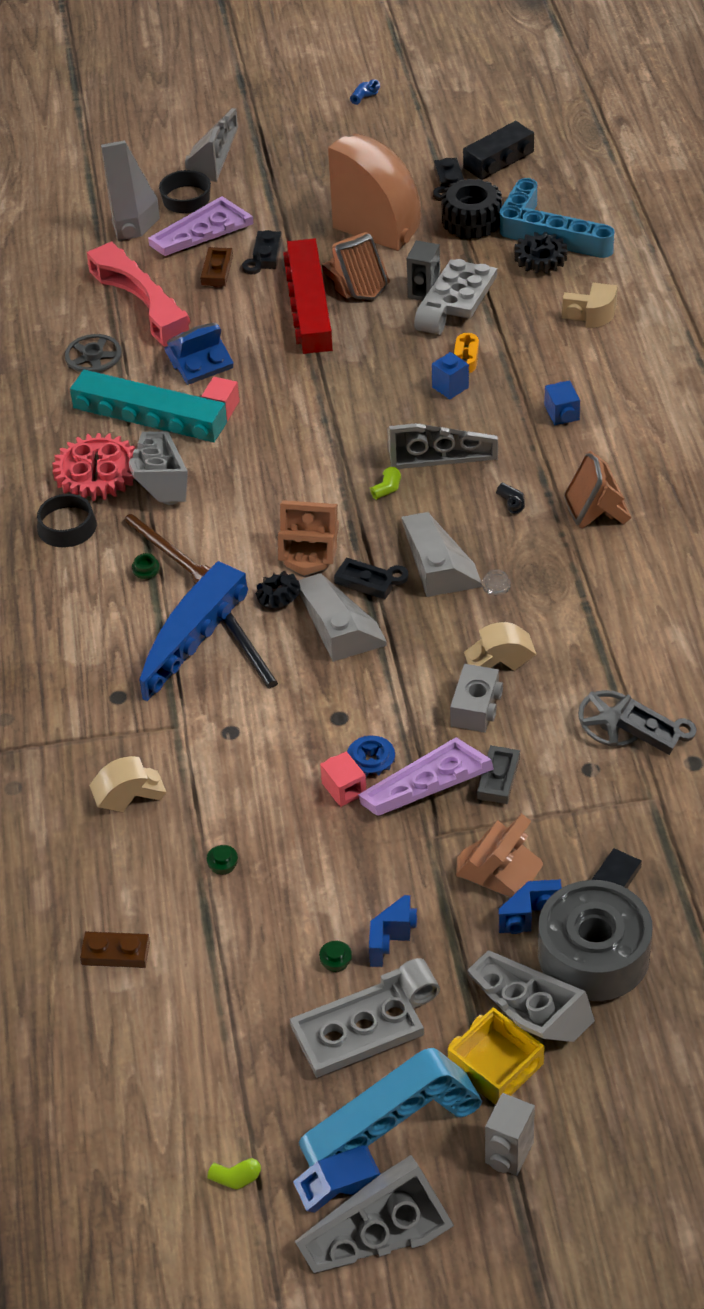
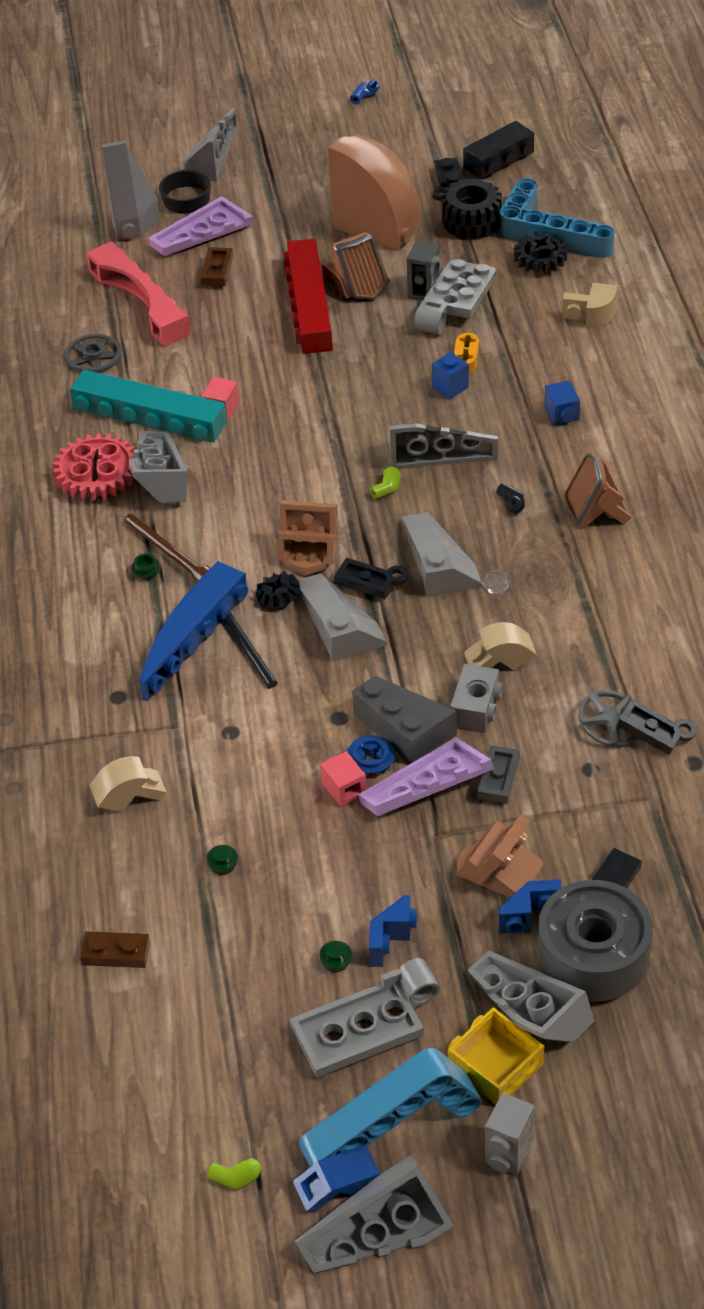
black tyre [37,494,97,548] -> none
blue piece [164,322,234,385] -> none
black hinge [242,230,282,275] -> none
none -> dark grey wedge [352,676,457,764]

